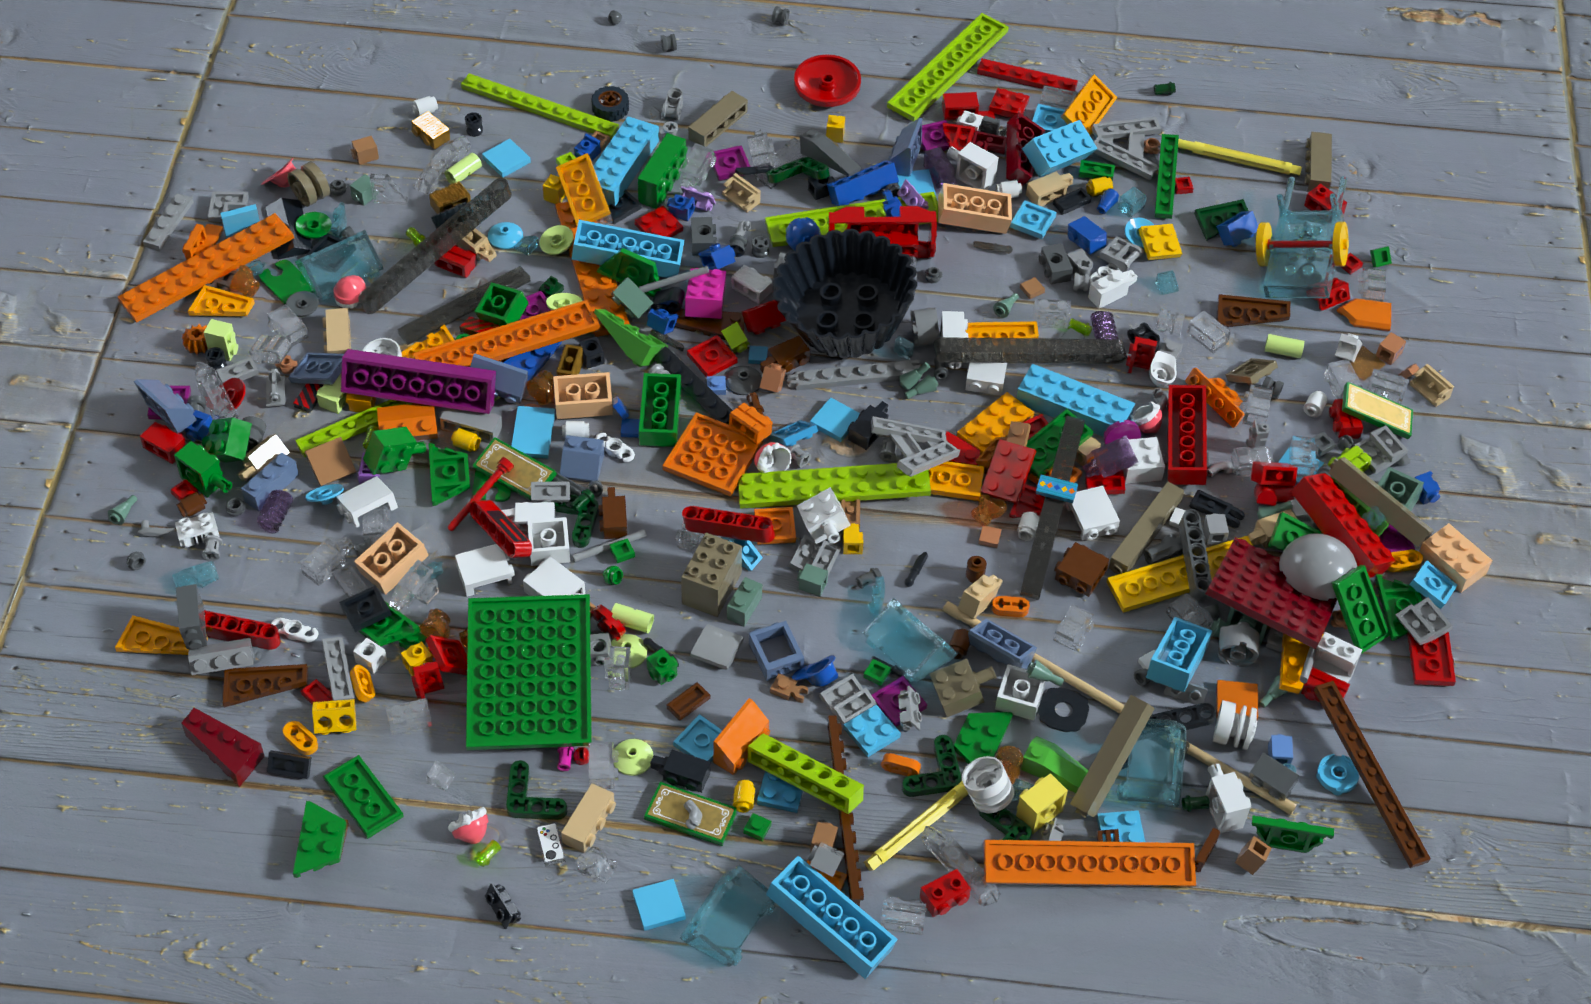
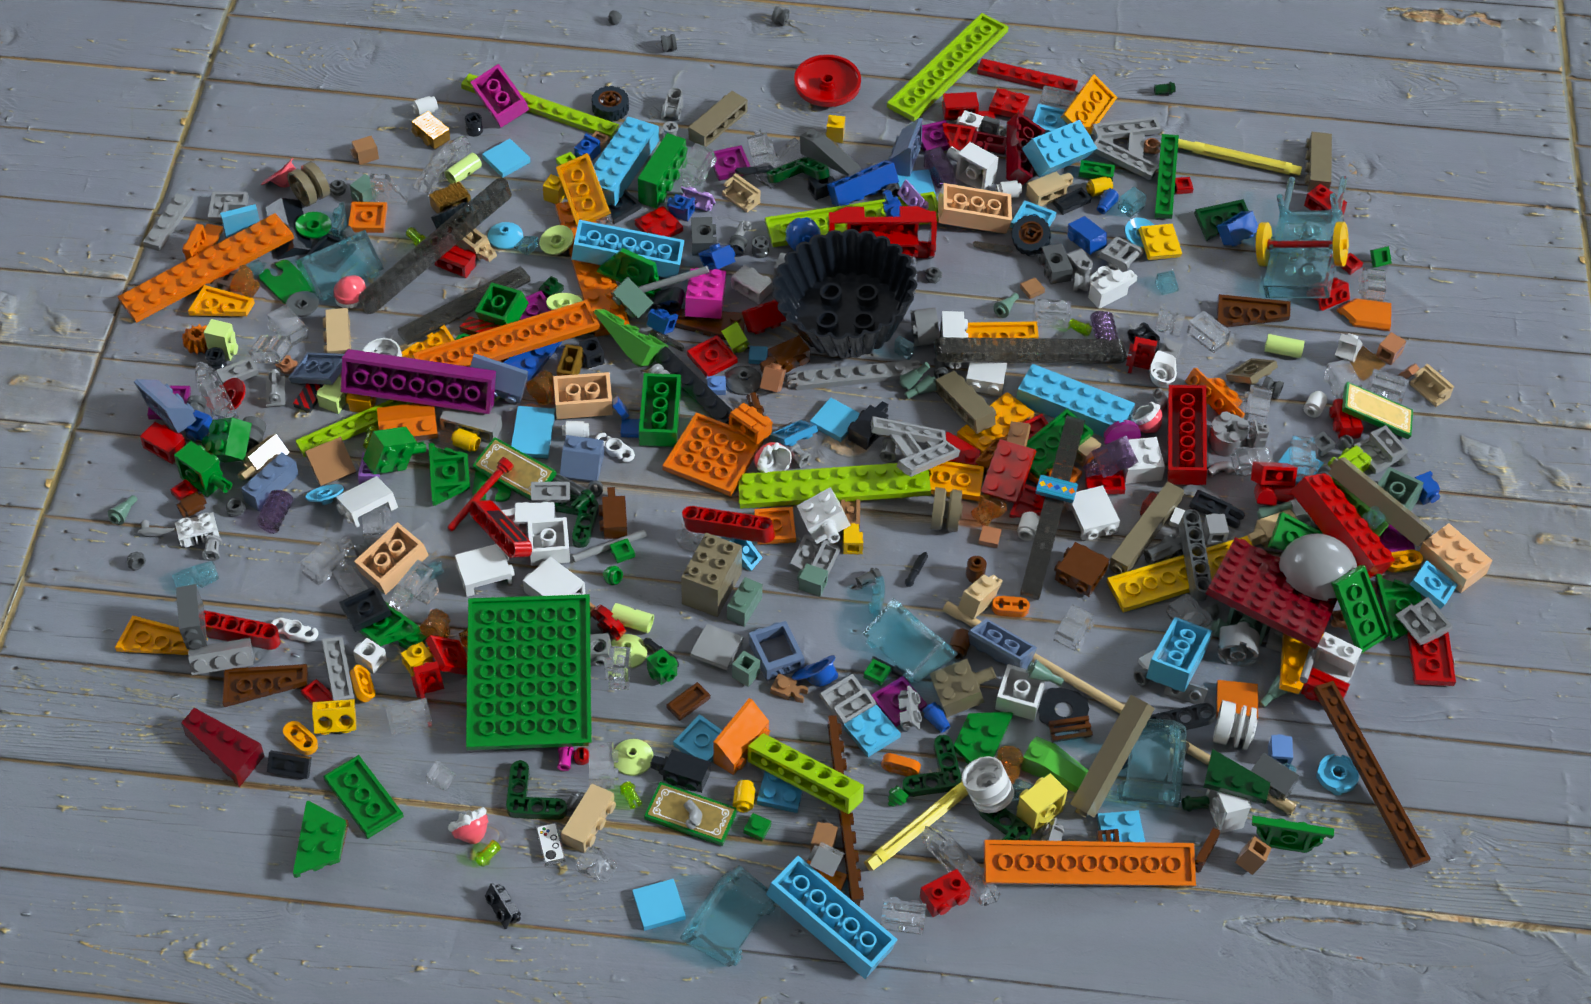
none -> orange tile [348,202,388,233]
none -> dark pink brick [470,64,529,128]
none -> dark grey plate [566,792,583,811]
none -> clear neon green pin [620,781,642,809]
none -> sand green brick [732,651,760,687]
none -> green plate [888,785,909,807]
none -> blue cone [922,702,950,733]
none -> dark tan wheel [931,487,963,532]
none -> dark tan brick [935,371,996,434]
none -> black wheel [1012,215,1051,256]
none -> reddish brown tile [1048,715,1093,743]
none -> clear red tile [1140,491,1158,516]
none -> dark green wing [1203,749,1271,804]
none -> light grey brick [1208,412,1249,457]

